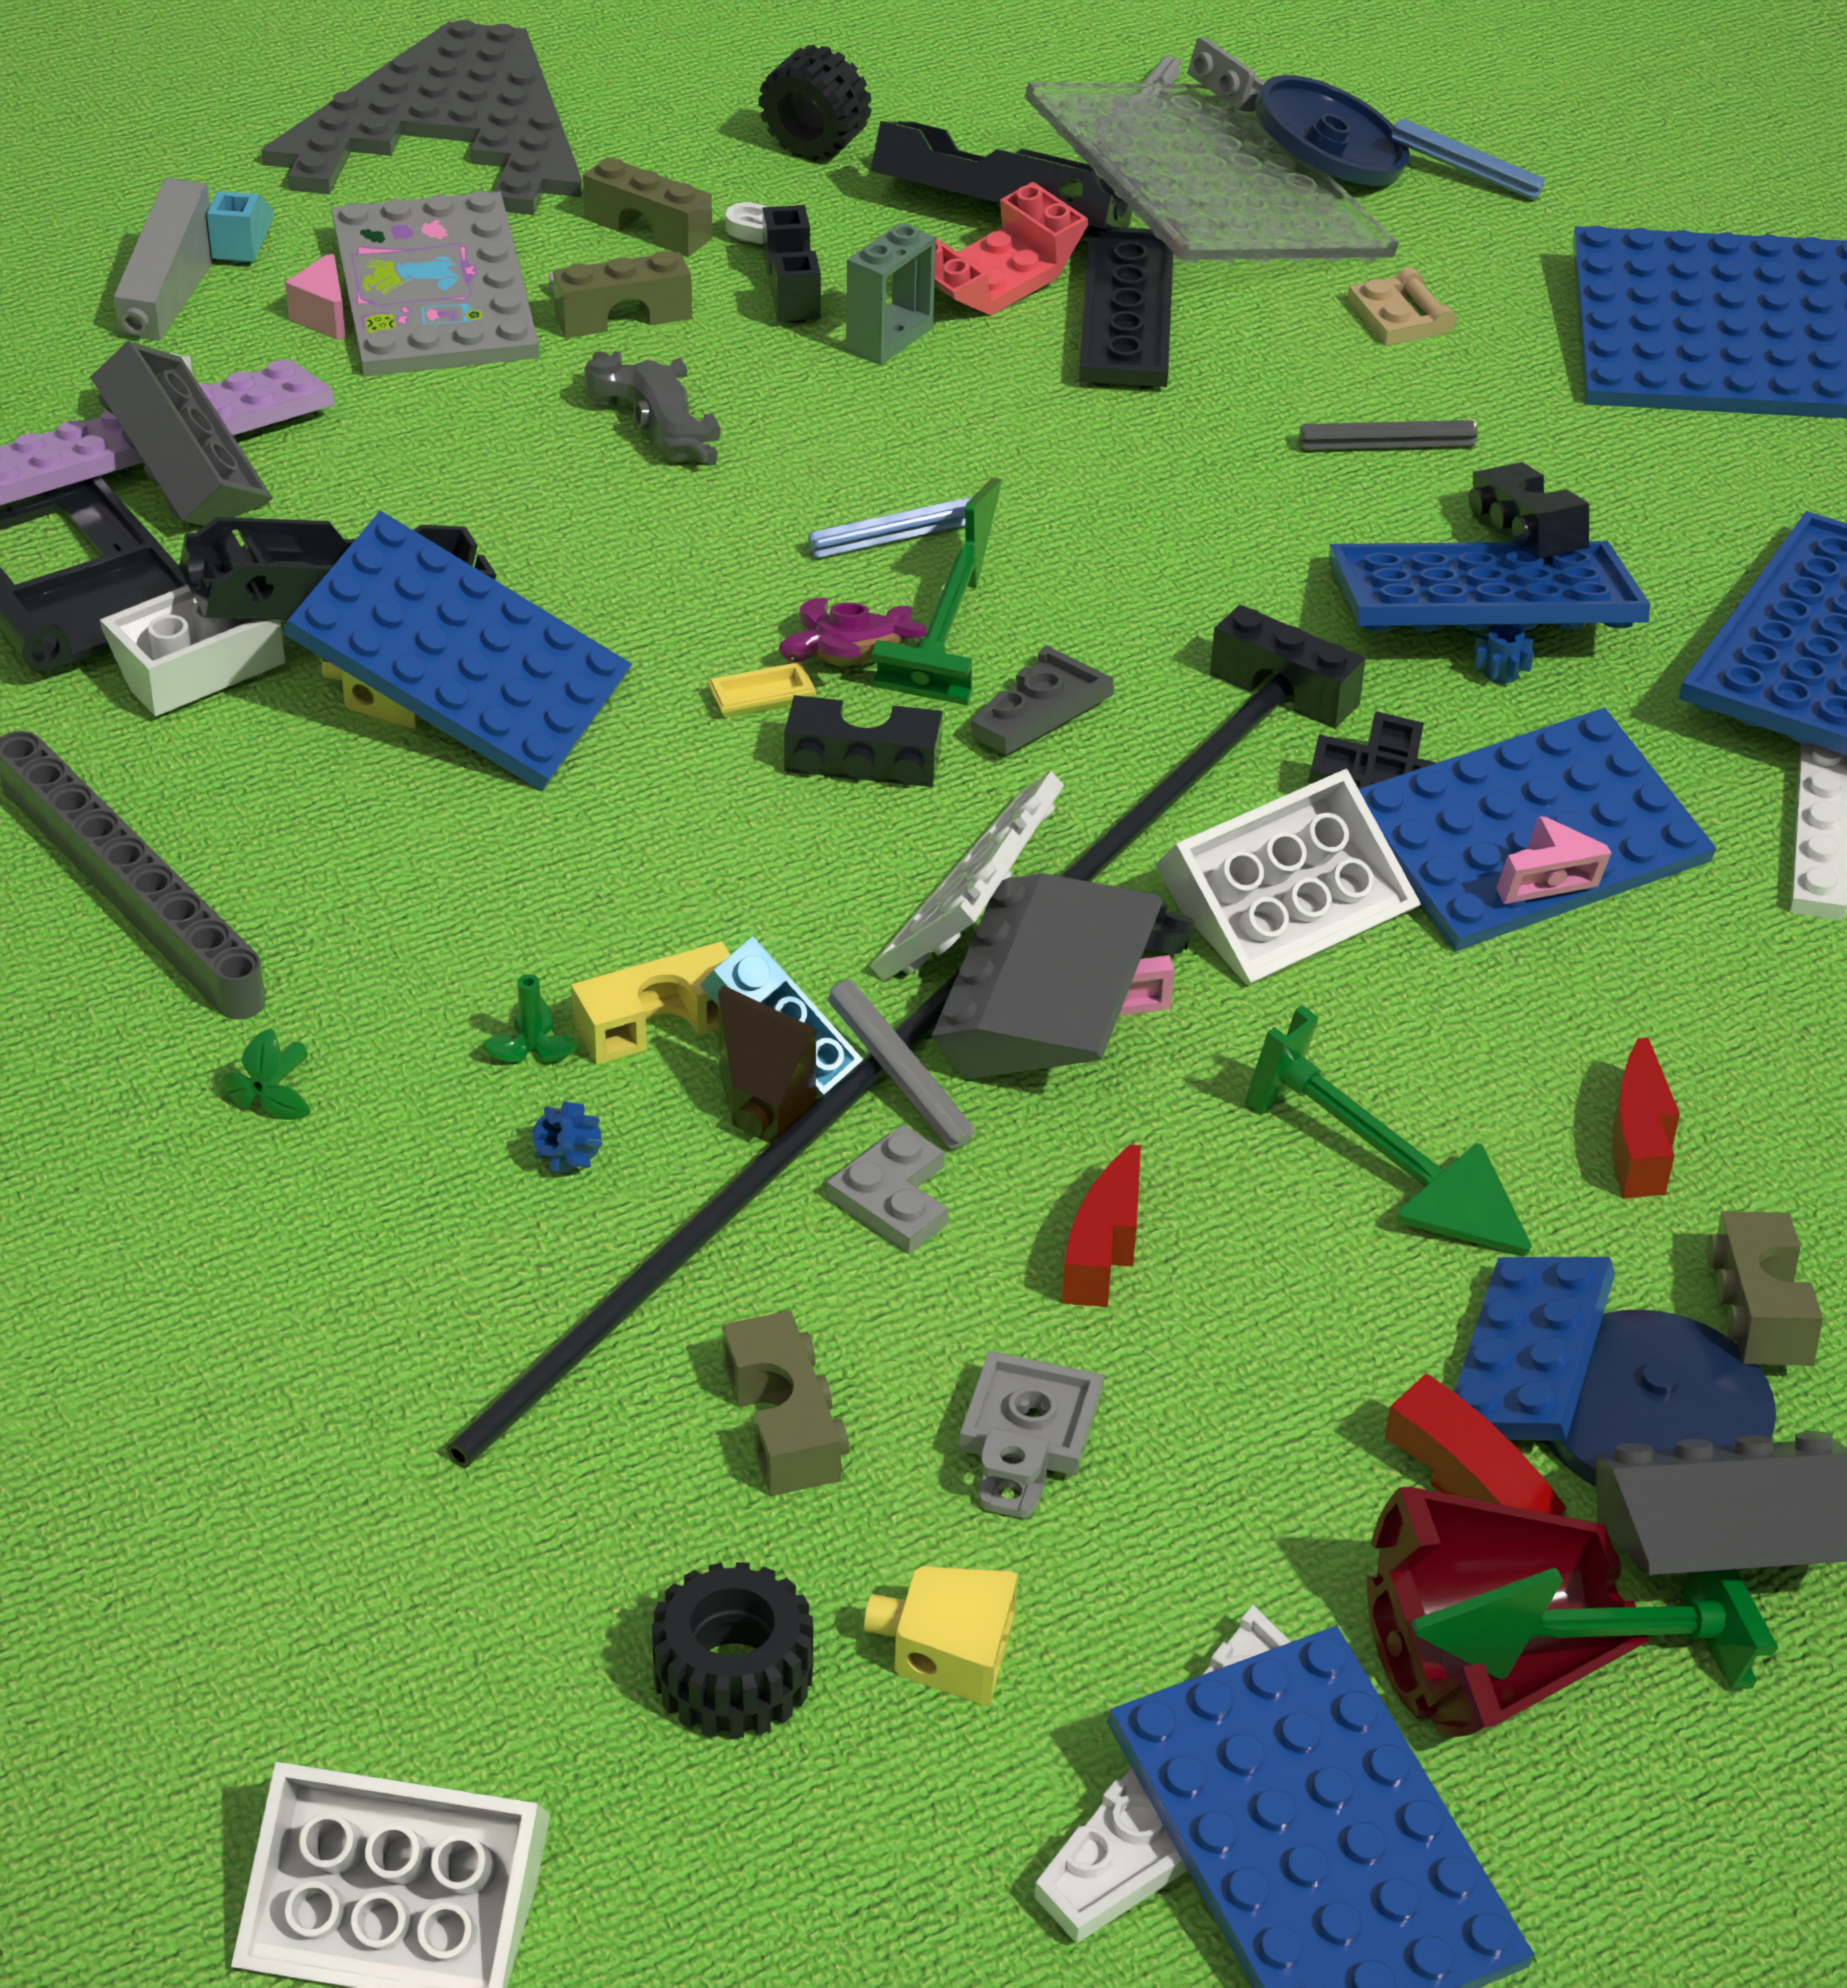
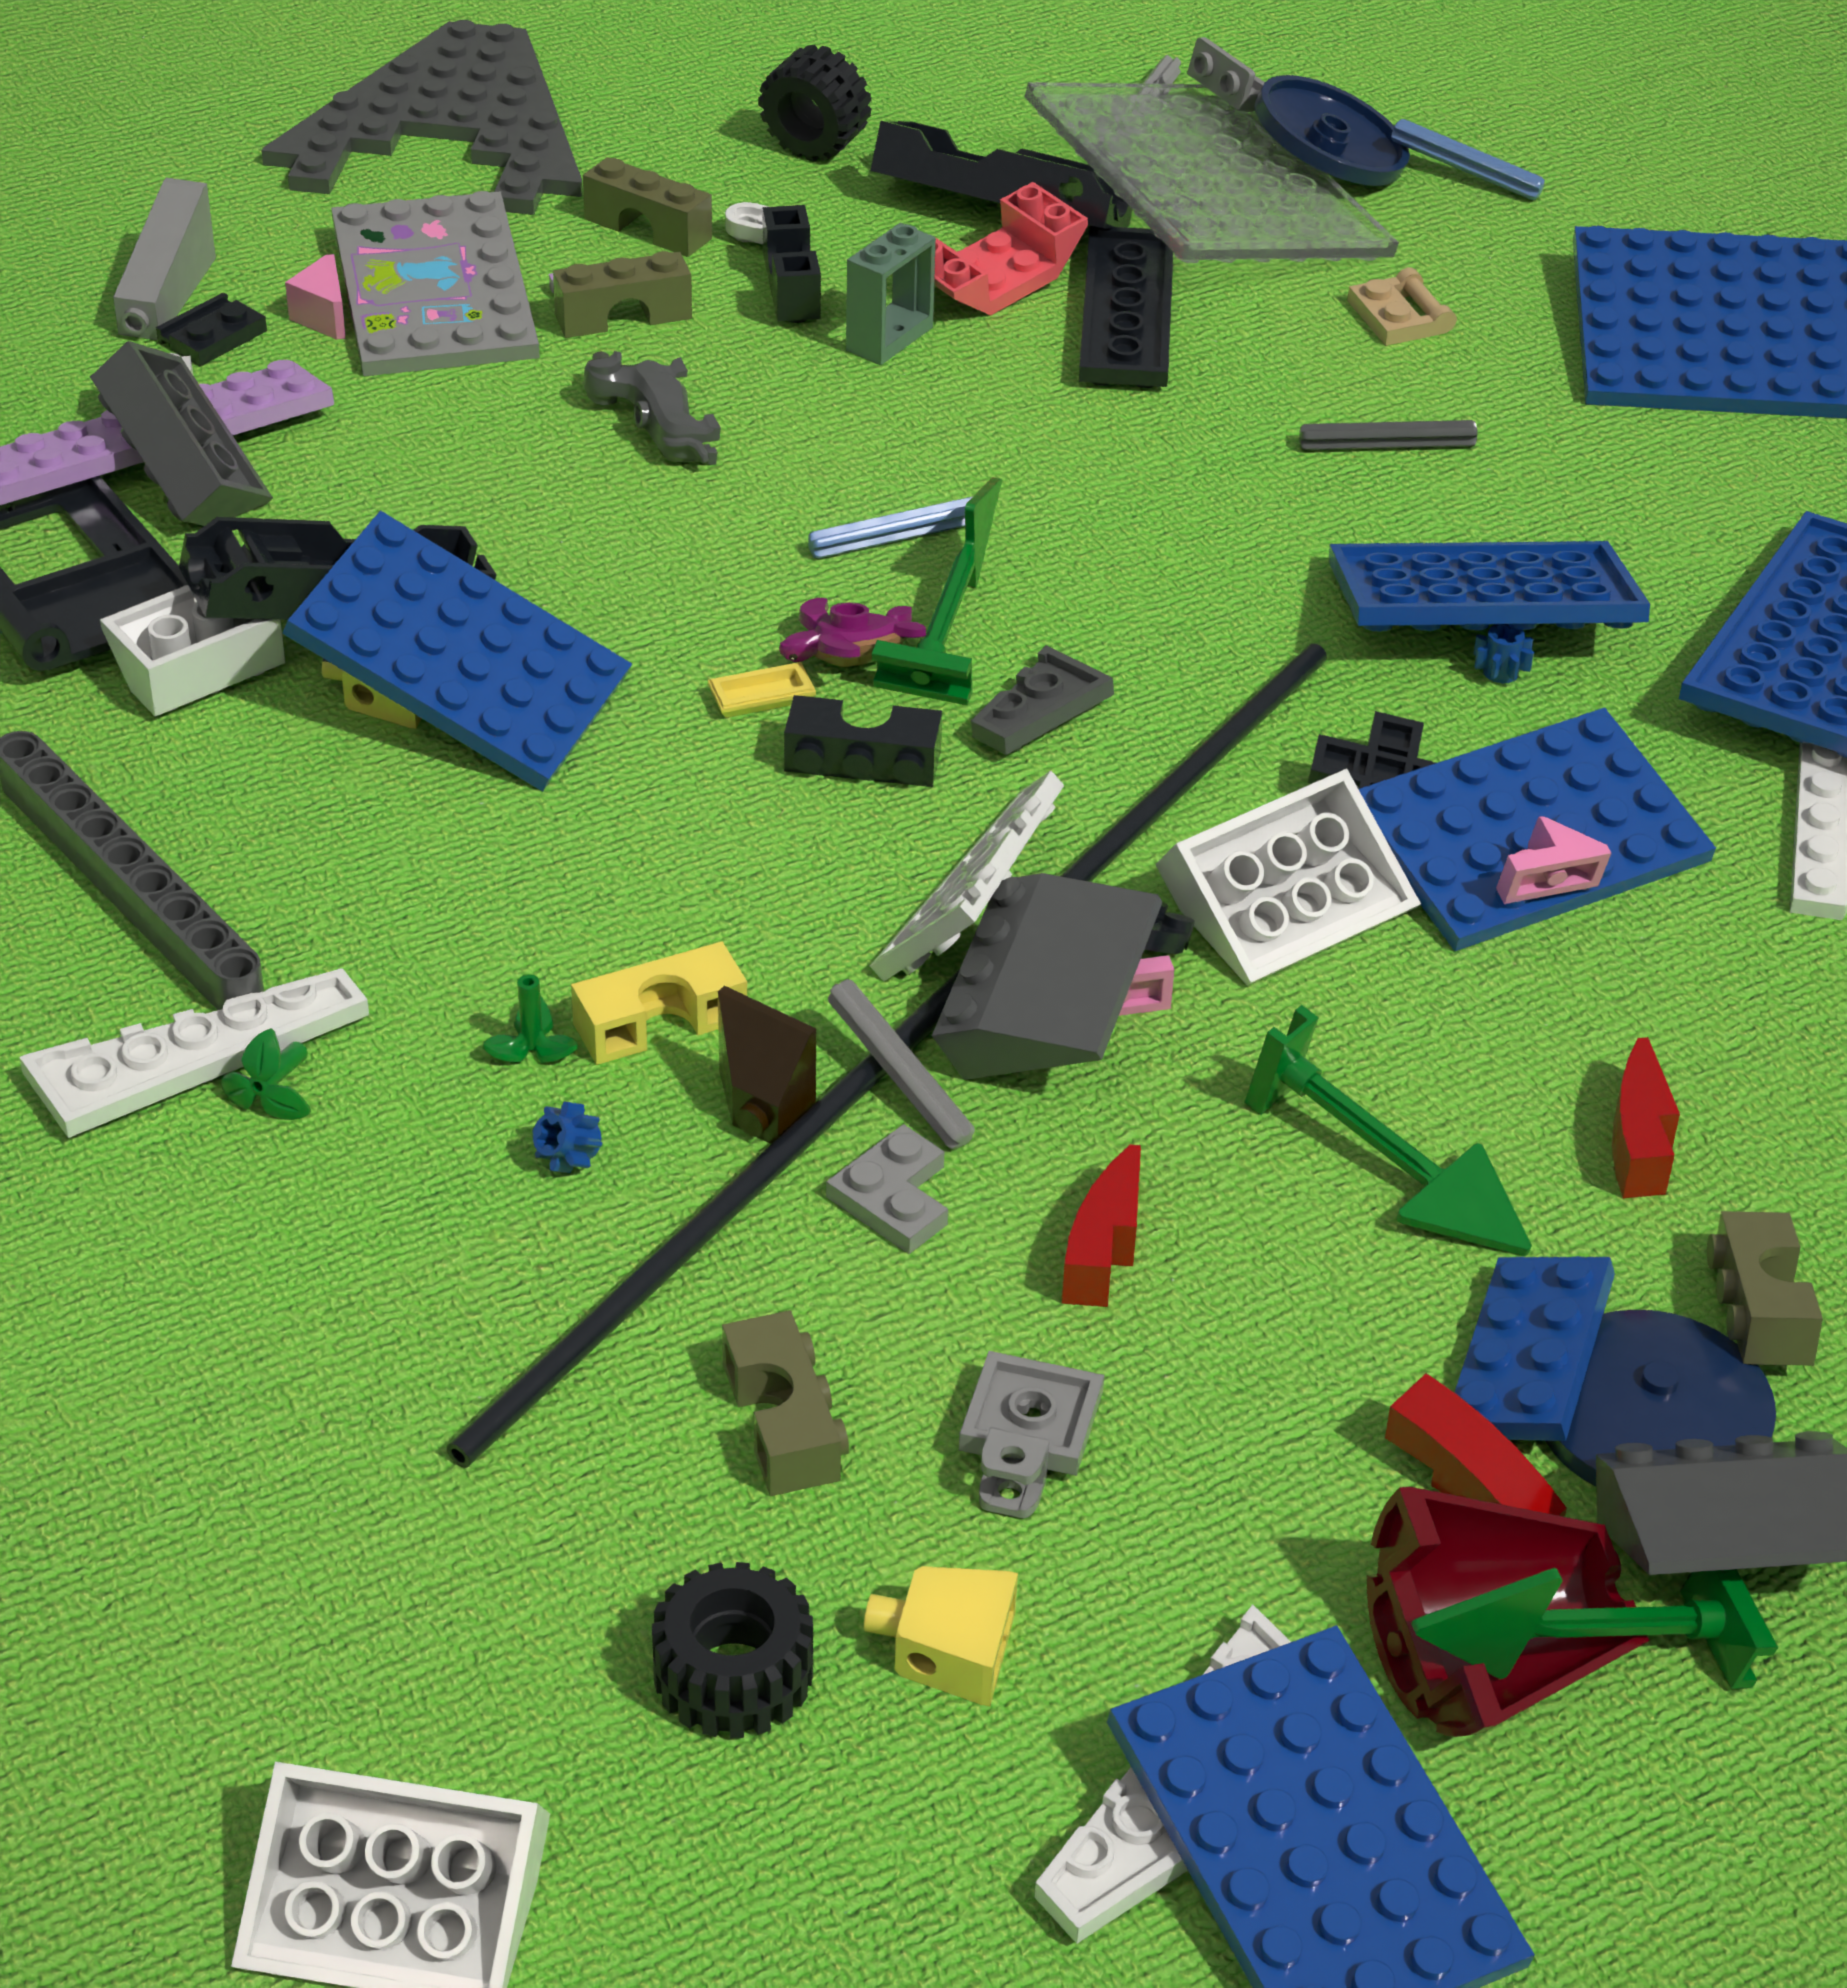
medium azure slope [207,191,274,263] -> none
slope [700,936,863,1096] -> none
arch [1210,604,1366,729] -> none
black arch [1469,462,1589,558] -> none
none -> white wing [20,968,369,1138]
none -> black plate [156,292,267,367]

